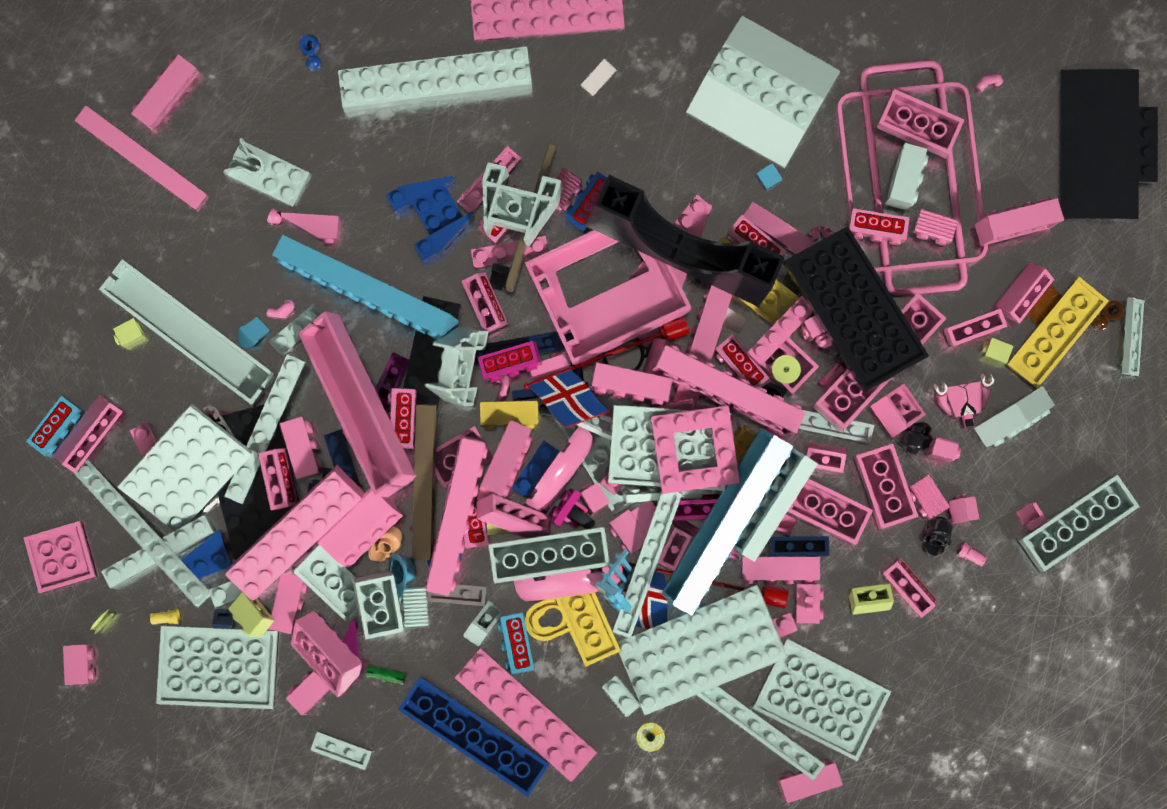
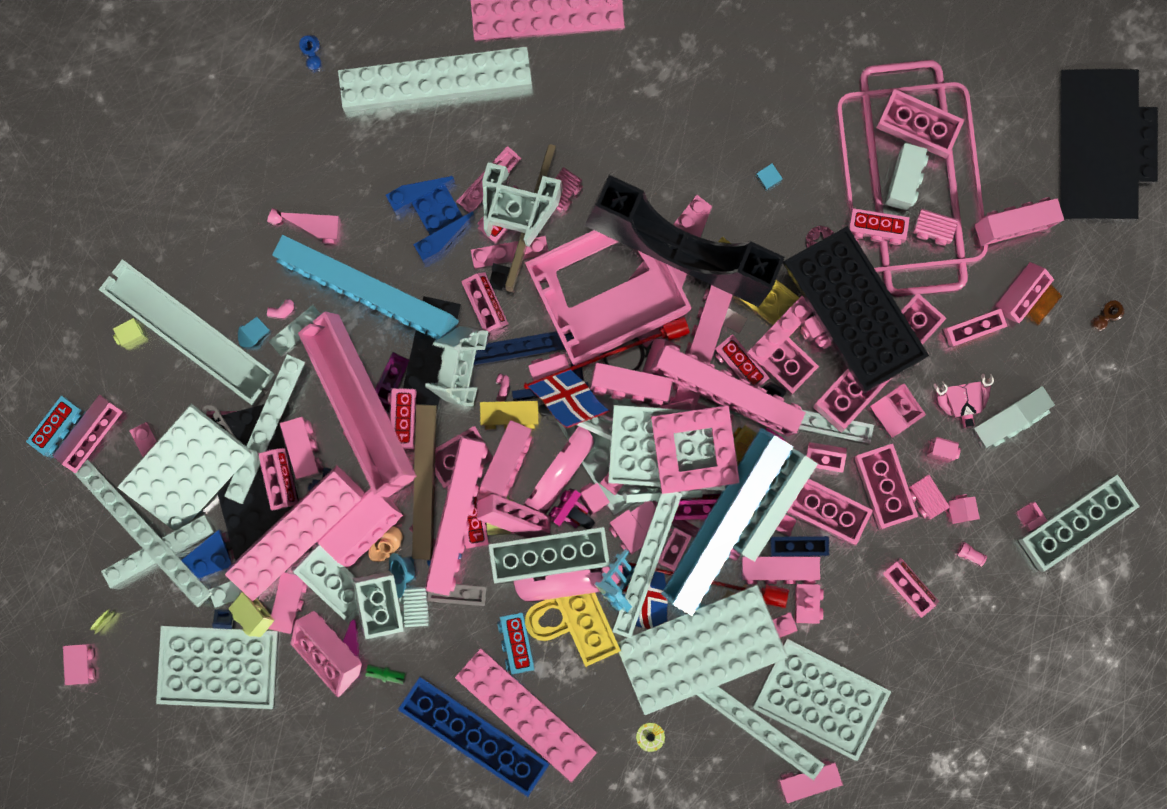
bright pink plate [24,521,96,593] -> none
bright pink tile [74,106,208,210] -> none
bright pink brick [131,54,199,131] -> none
light yellow pin [150,608,180,625] -> none
light aqua plate [223,138,310,208] -> none
bright pink brick [286,671,330,715] -> none
light aqua plate [310,732,372,770] -> none
dark blue brick [323,429,362,486] -> none
light aqua slope [463,601,504,647] -> none
dark pink brick [478,341,542,383] -> none
blue brick [511,440,560,499] -> none
brick [564,171,607,234] -> none
white sticker [581,59,616,96] -> none
light aqua brick [602,675,641,717] -> none
light aqua slope [686,16,840,168] -> none
brick [726,215,786,256] -> none
bright pink slope [743,202,816,254] -> none
yellowish green piece [772,355,801,384] -> none
bright pink pin [818,363,845,391] -> none
yellowish green brick [849,584,894,615] -> none
black head [901,422,933,455] -> none
black head [922,517,953,557] -> none
bright pink arm [974,73,1003,92] -> none
yellowish green brick [981,338,1013,366] -> none
light yellow plate [1007,277,1109,389] -> none
light aqua plate [1121,298,1144,376] -> none

